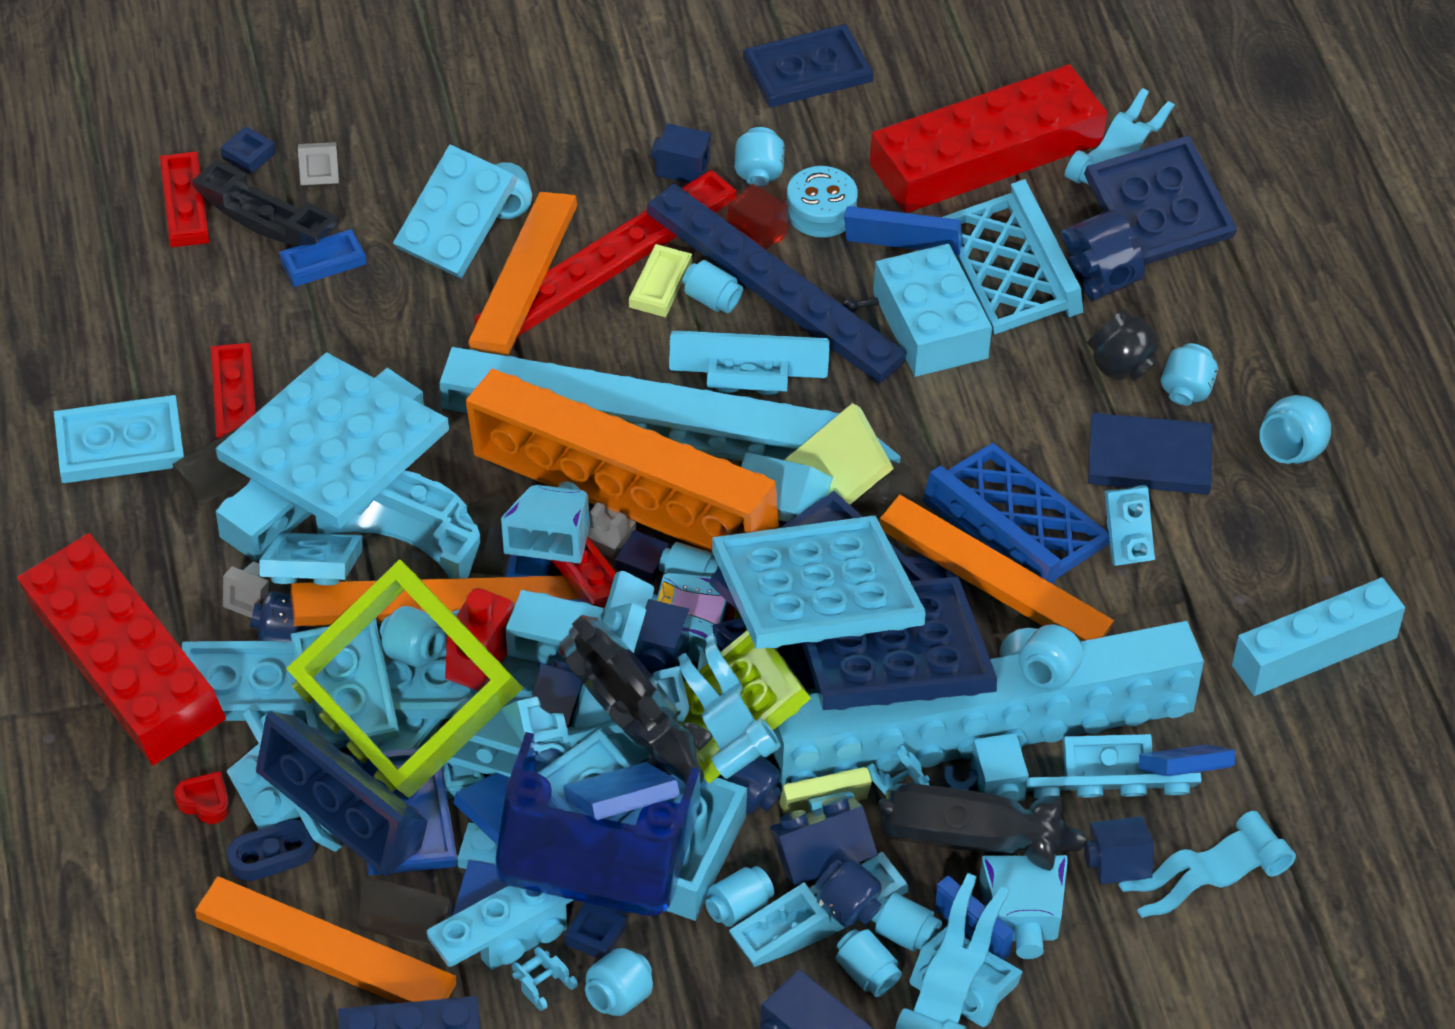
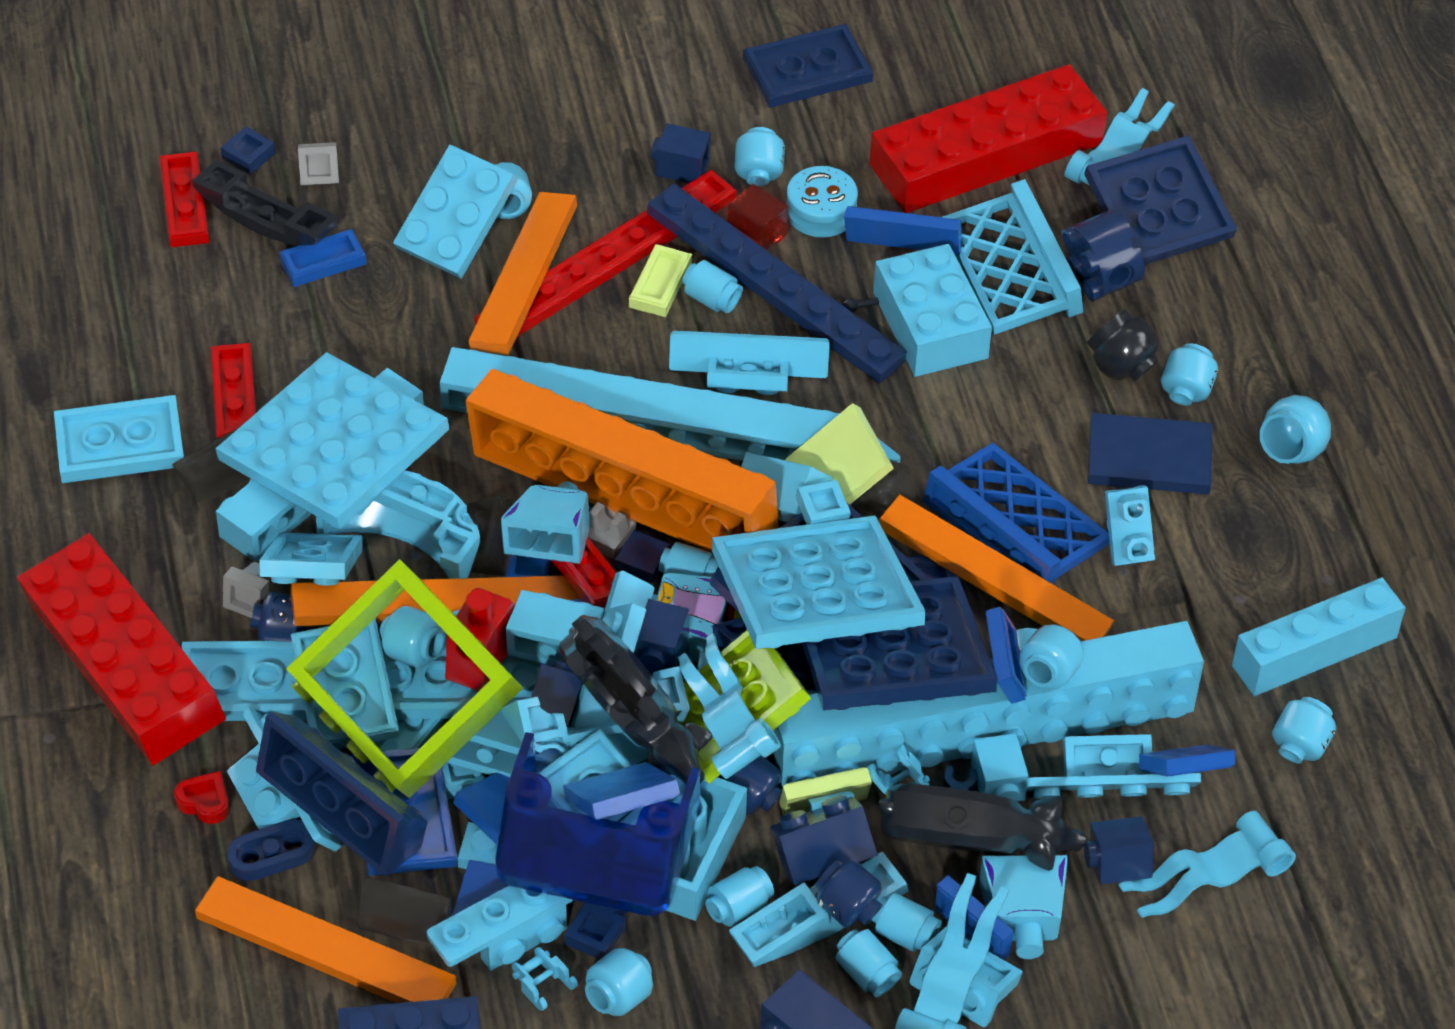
none -> medium azure plate [796,480,851,525]
none -> blue tile [986,607,1027,704]
none -> medium azure head [1272,697,1337,764]

